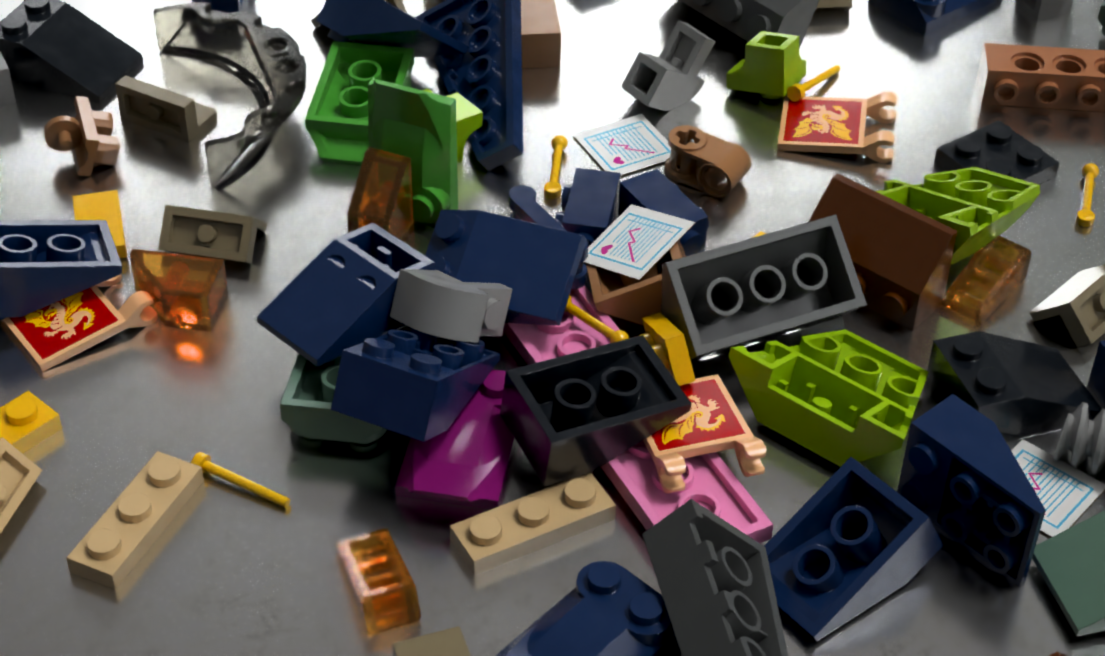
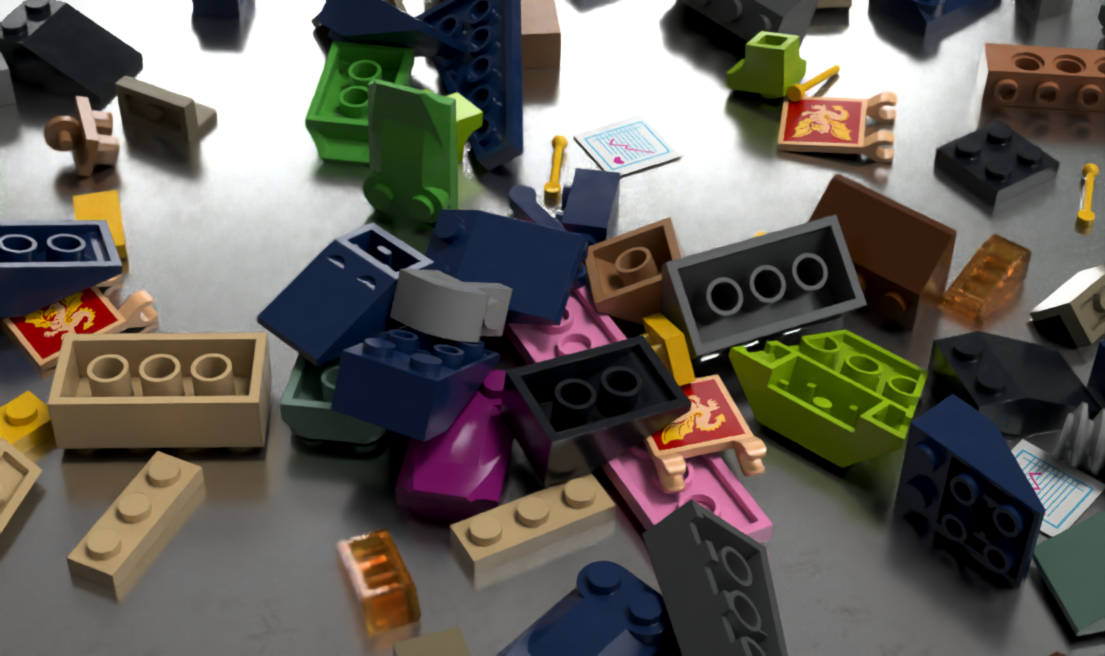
clear orange slope [129,249,228,332] -> none
clear smoke windscreen [153,2,307,187] -> none
dark tan panel [158,205,267,264] -> none
yellow piece [191,451,291,508] -> none
clear orange slope [347,147,414,242] -> none
yellow hinge [564,295,629,343] -> none
white sticker [583,204,696,280] -> none
dark blue brick [618,169,709,256] -> none
light grey brick [620,20,716,111] -> none
medium nougat piece [664,125,751,198] -> none
dark blue slope [764,457,943,641] -> none
lime wedge [876,167,1040,265] -> none
none -> tan brick [47,332,272,449]

